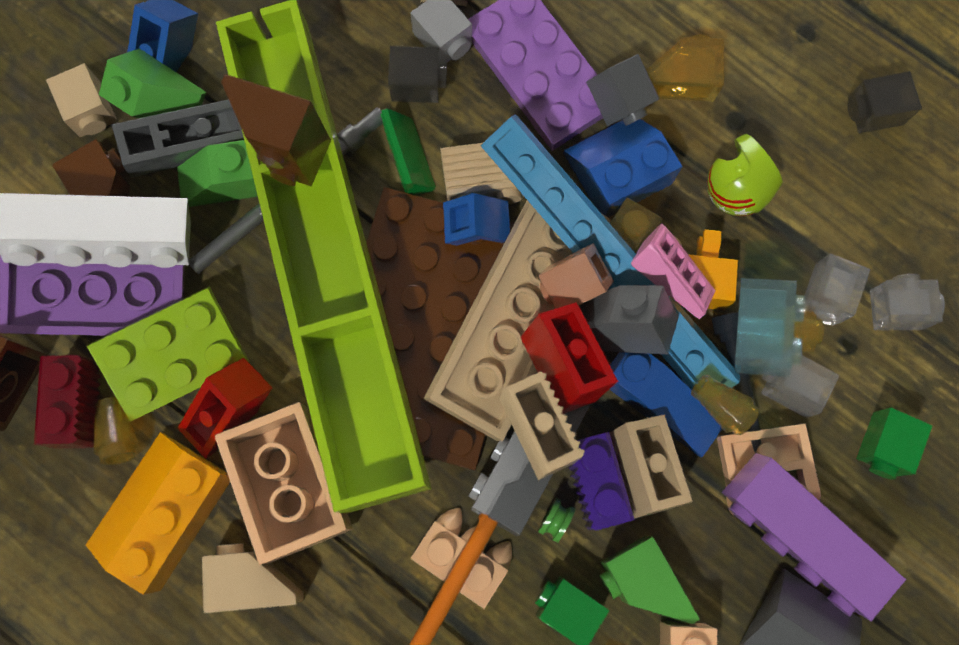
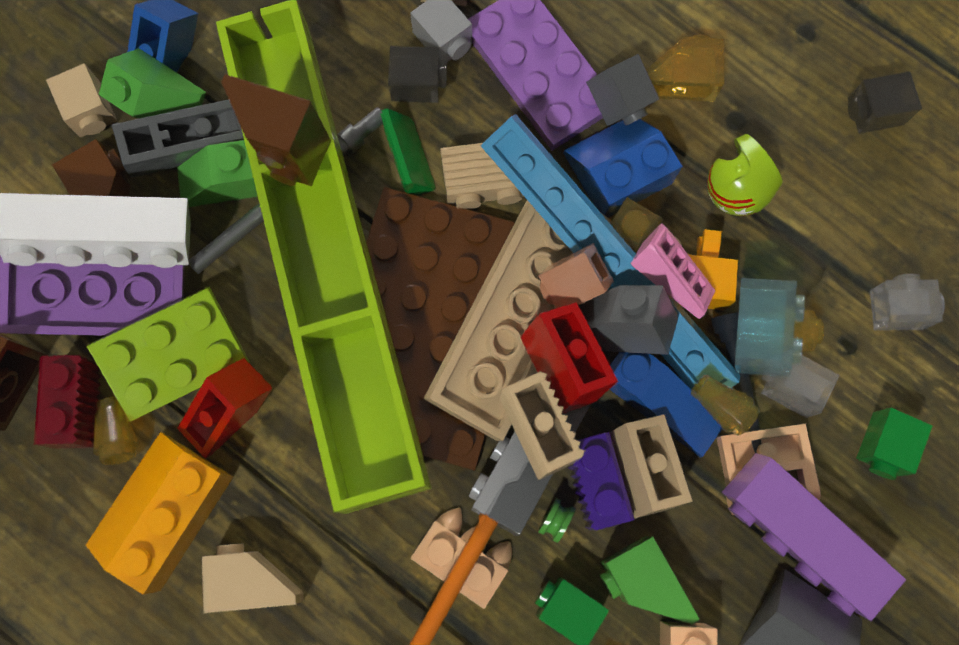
light nougat brick [214,402,353,565] -> none
blue panel [443,193,510,245] -> none
clear brick [800,253,871,325] -> none

